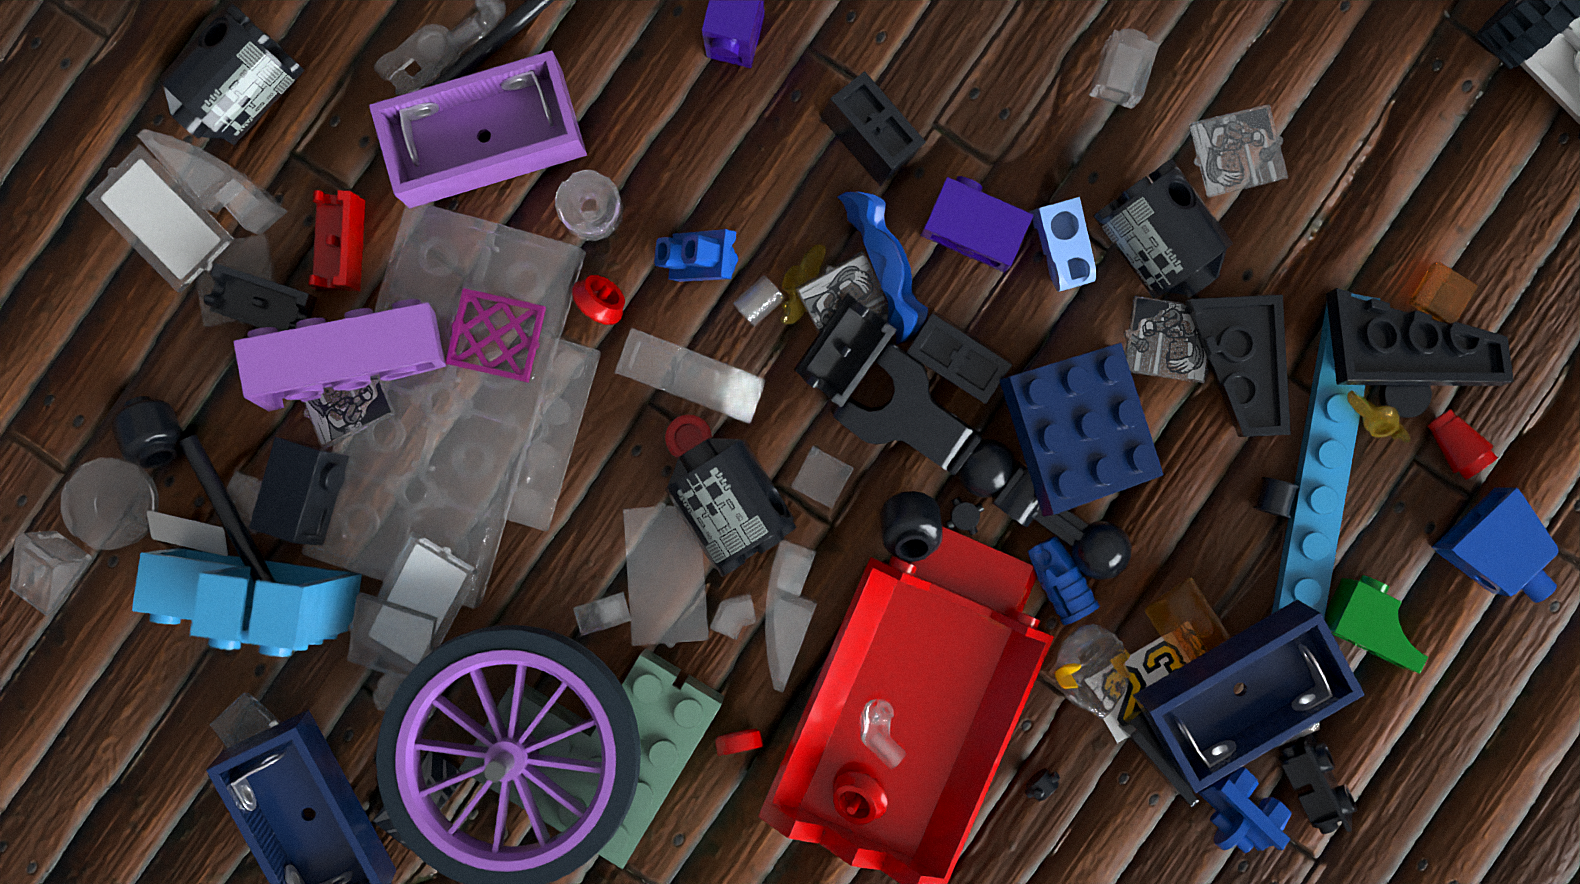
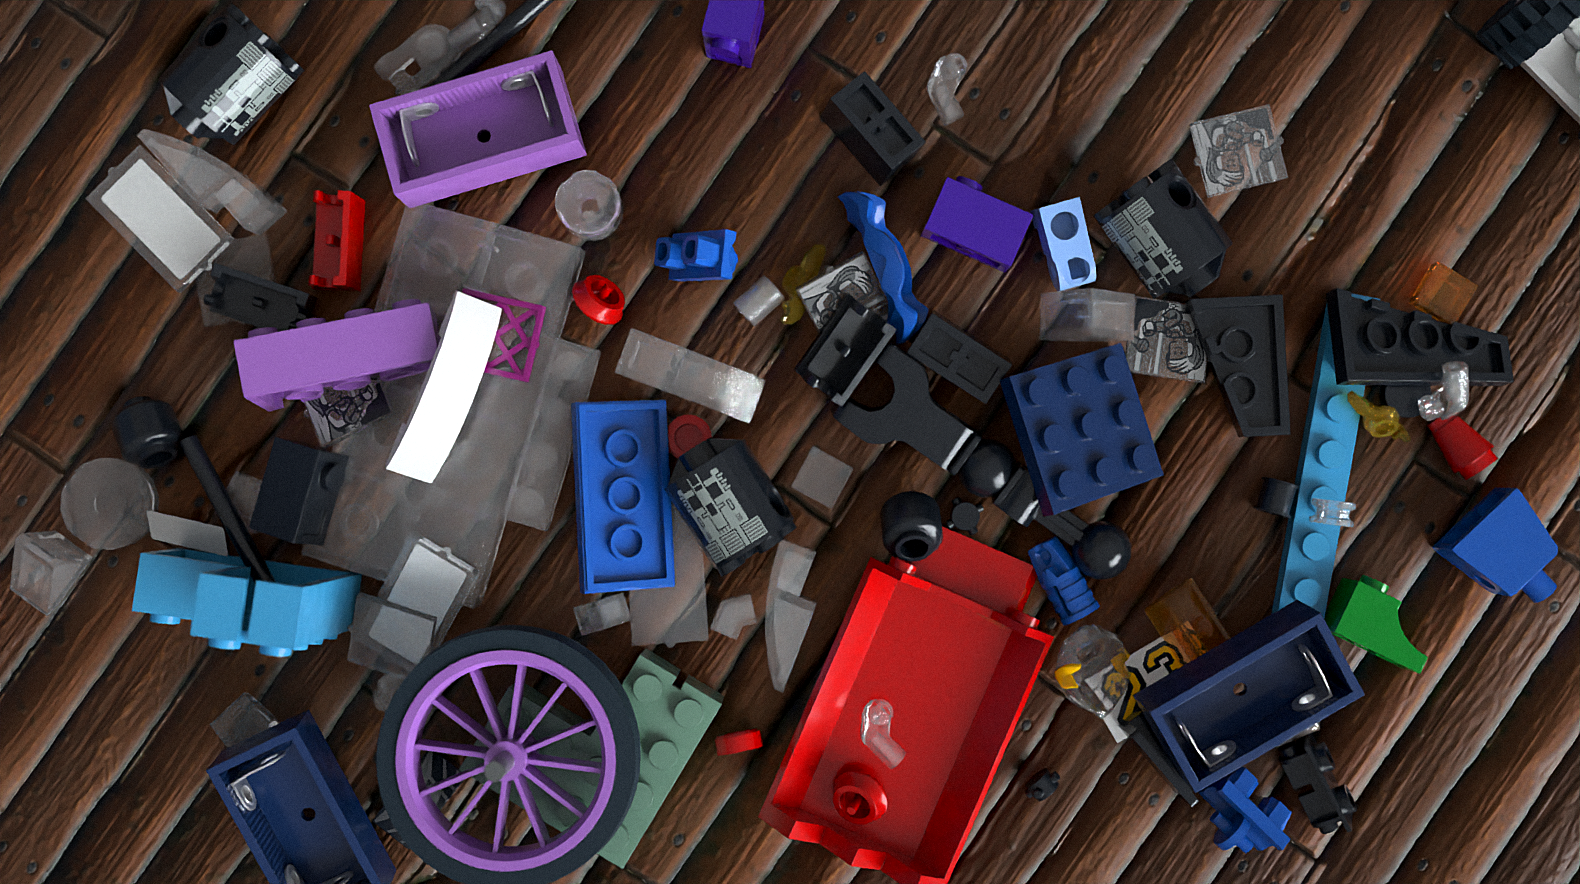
clear brick [1089,29,1159,108] -> none
none -> white slope [385,290,502,483]
none -> blue tile [571,400,675,594]
none -> clear arm [927,53,967,126]
none -> clear slope [1039,288,1135,341]
none -> clear bush [1309,498,1357,528]
none -> clear arm [1418,361,1469,421]

